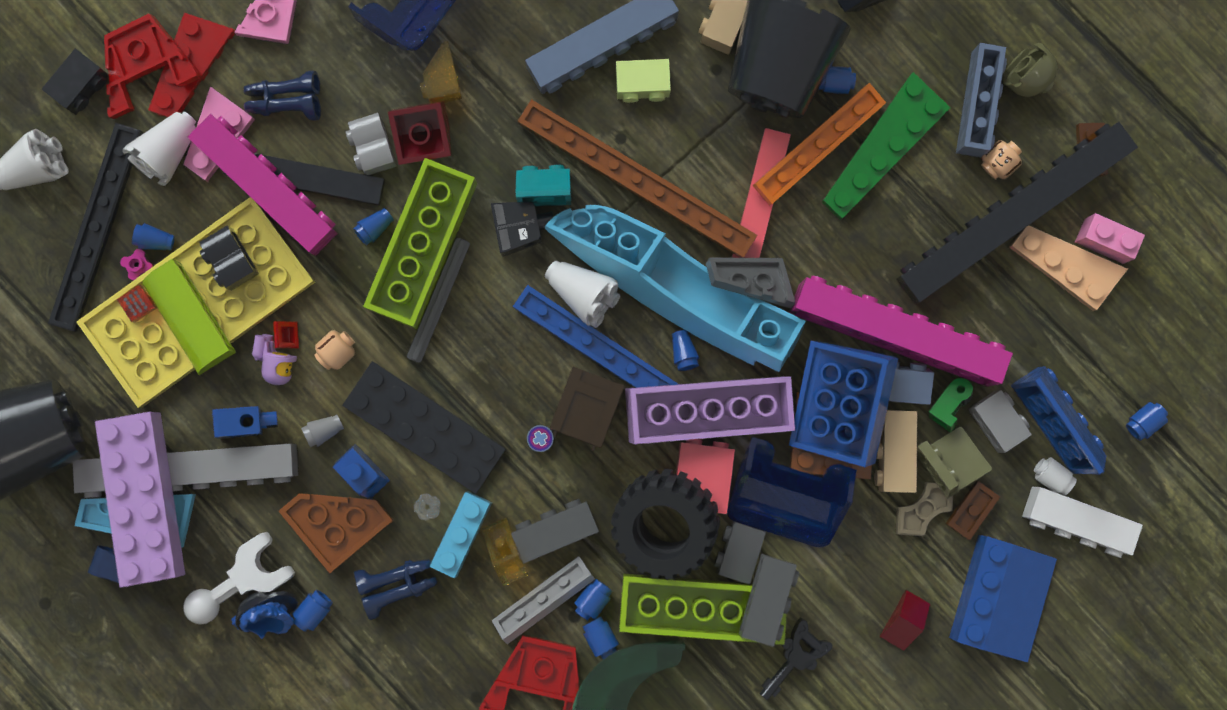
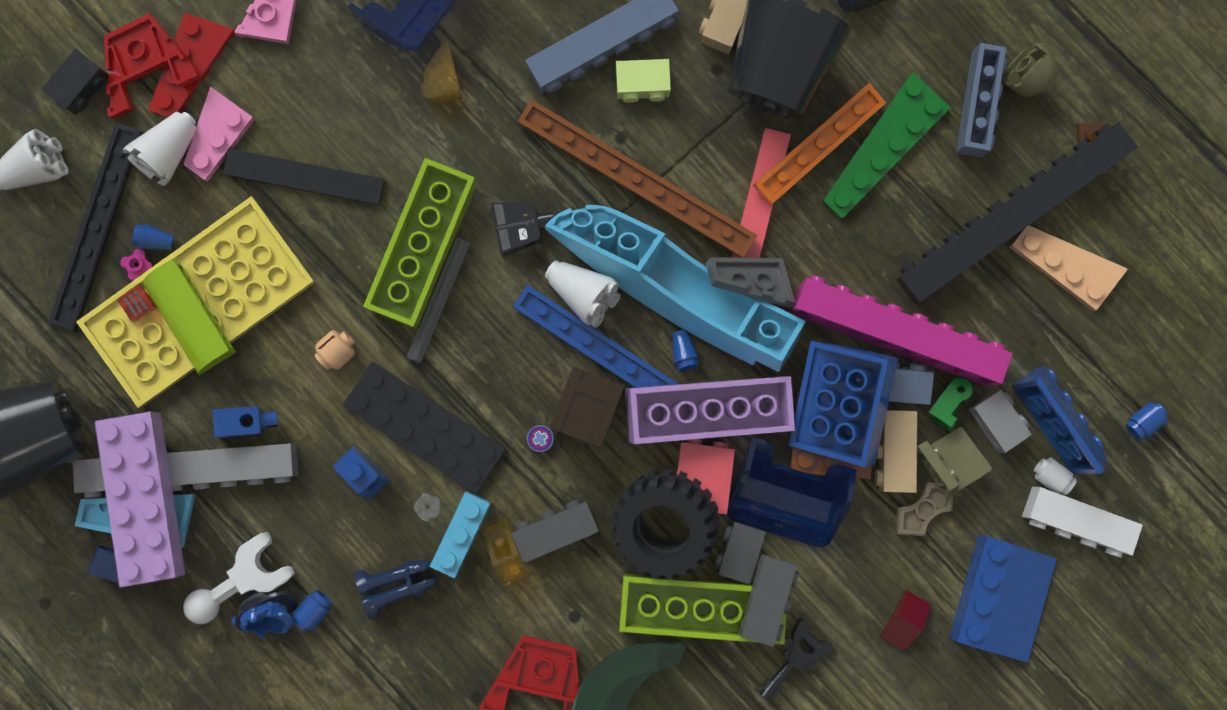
dark pink brick [188,113,337,256] -> none
black brick [199,225,259,291] -> none
dark blue piece [243,71,321,121] -> none
lavender piece [252,334,297,385] -> none
red slope [273,321,299,349] -> none
dark orange plate [279,493,394,573] -> none
light grey cone [301,415,344,447] -> none
light grey brick [346,113,397,176] -> none
blue cone [353,208,394,245] -> none
dark red slope [388,101,451,165] -> none
light grey plate [492,556,595,644] -> none
teal slope [516,165,571,206] -> none
blue brick [574,579,613,620] -> none
blue brick [583,617,619,659] -> none
blue brick [819,66,856,94] -> none
reddish brown plate [945,481,1000,541] -> none
light nougat head [981,140,1022,180] -> none
bright pink brick [1075,213,1145,264] -> none

